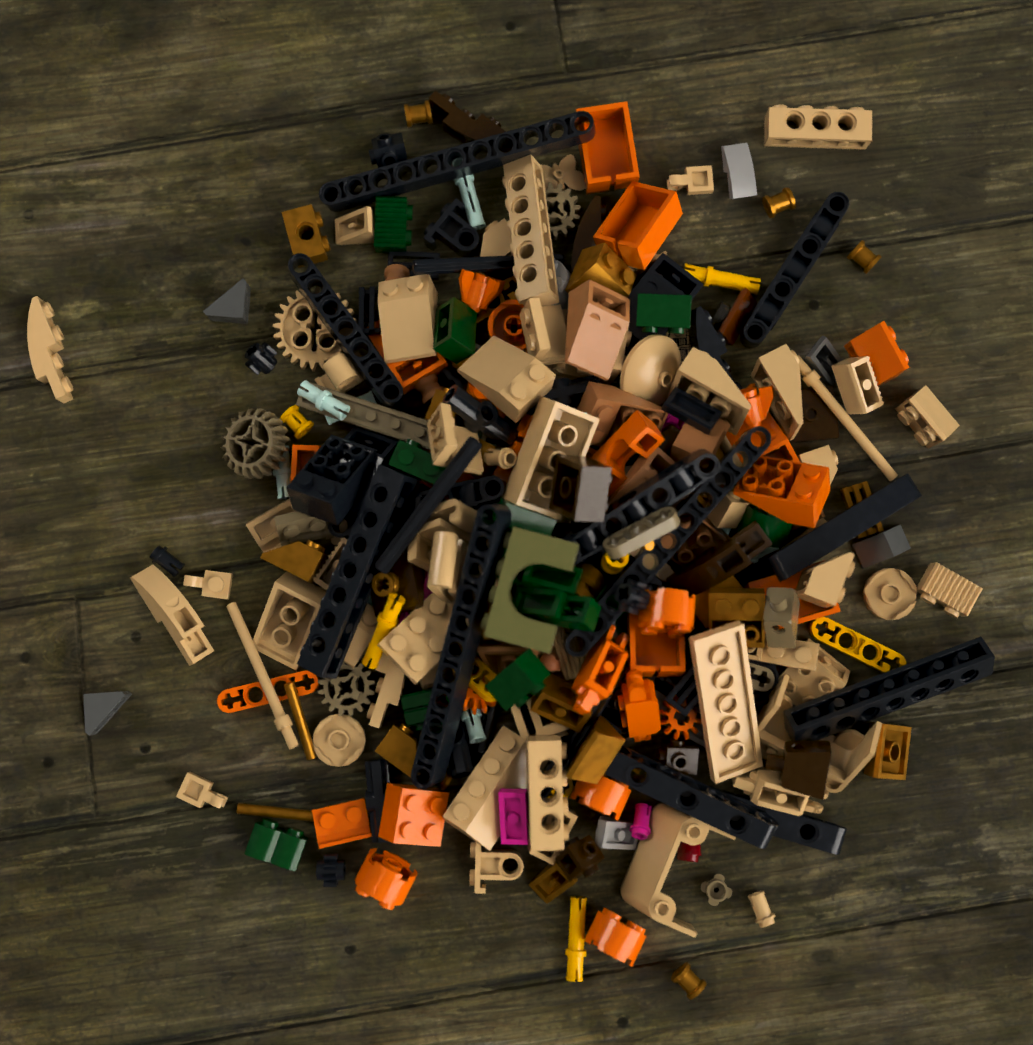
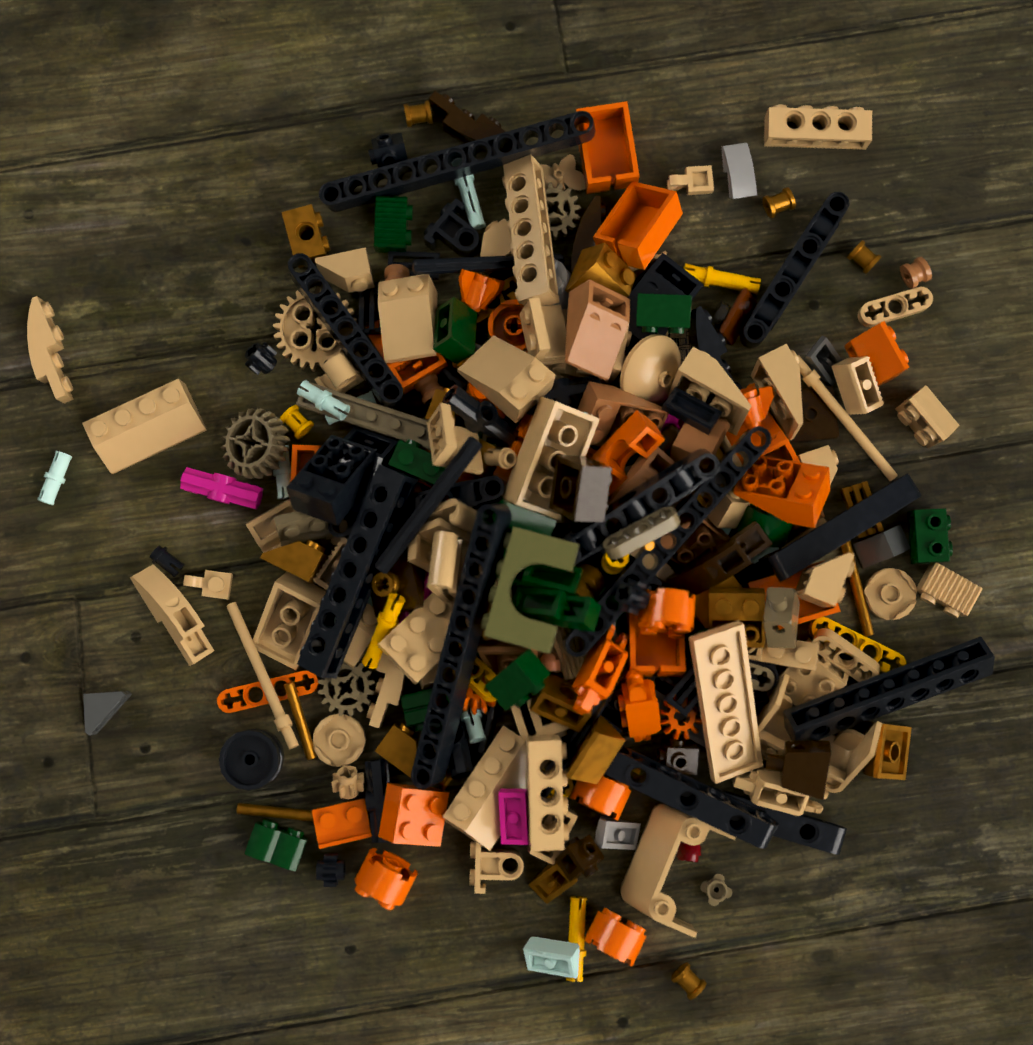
tan plate [176,772,229,809] -> none
dark grey slope [203,278,251,324] -> none
tan slope [335,206,375,245] -> none
dark pink pin [629,803,652,840] -> none
tan pin [748,891,775,928] -> none
none -> light aqua pin [37,451,72,505]
none -> tan slope [82,378,207,474]
none -> dark pink piece [180,467,263,510]
none -> black wheel [219,728,285,790]
none -> tan slope [315,247,375,293]
none -> tan gear [331,766,365,799]
none -> light aqua slope [523,936,580,979]
none -> tan beam [812,628,880,682]
none -> pearl gold bar [841,541,874,636]
none -> tan beam [858,287,933,327]
none -> medium nougat wheel [900,257,932,289]
none -> dark green brick [907,508,953,564]

